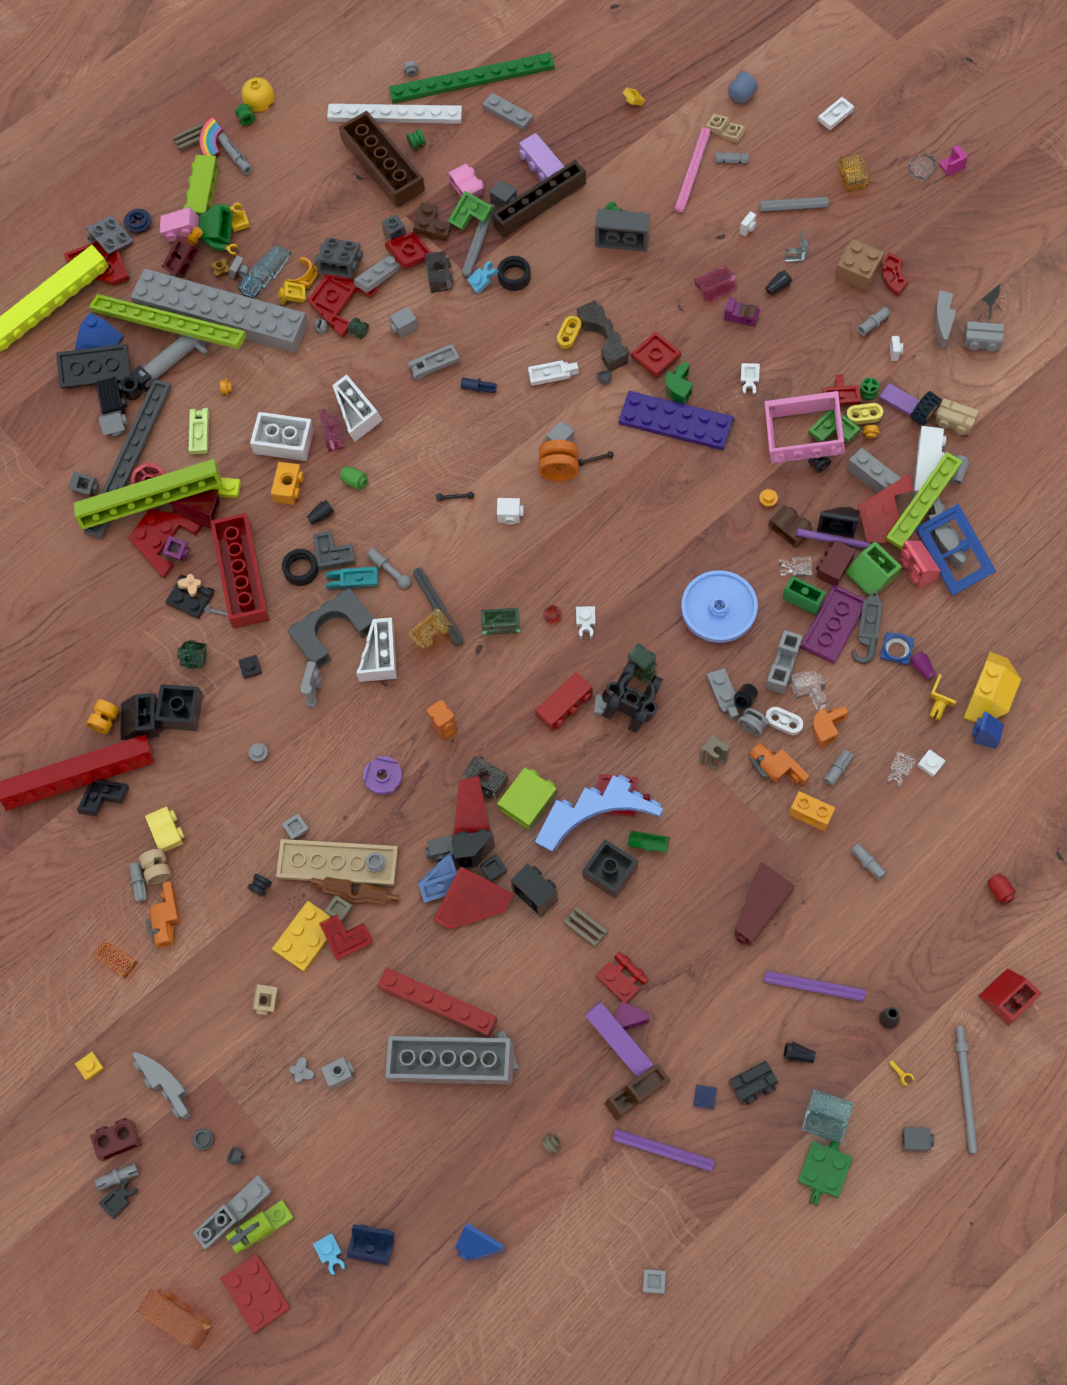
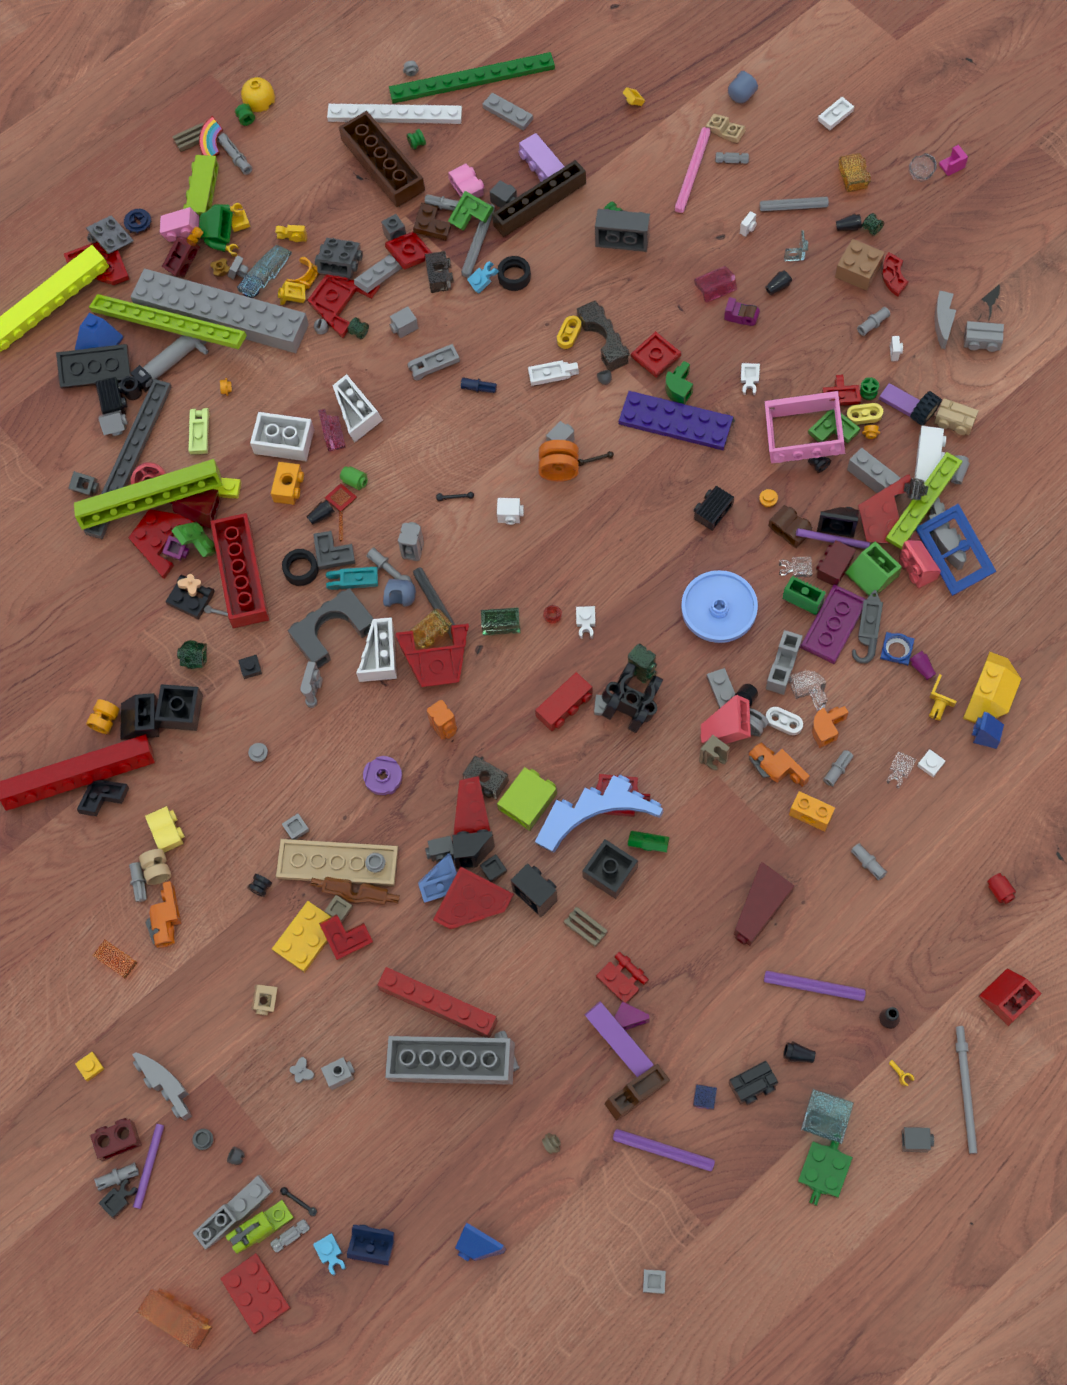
none -> medium lavender bar [133,1124,164,1209]
none -> bright green plate [171,522,216,558]
none -> light grey axle [270,1219,310,1253]
none -> yellow plate [275,225,307,242]
none -> black hinge [280,1187,317,1216]
none -> piece [324,483,357,541]
none -> sand blue helmet [383,579,416,607]
none -> red wing [395,624,469,688]
none -> light grey brick [398,522,424,561]
none -> light grey axle [424,194,459,211]
none -> black brick [693,486,734,531]
none -> coral slope [700,695,751,744]
none -> black cone [836,213,862,231]
none -> clear green wheel [862,213,884,236]
none -> clear smoke gear [903,478,928,500]

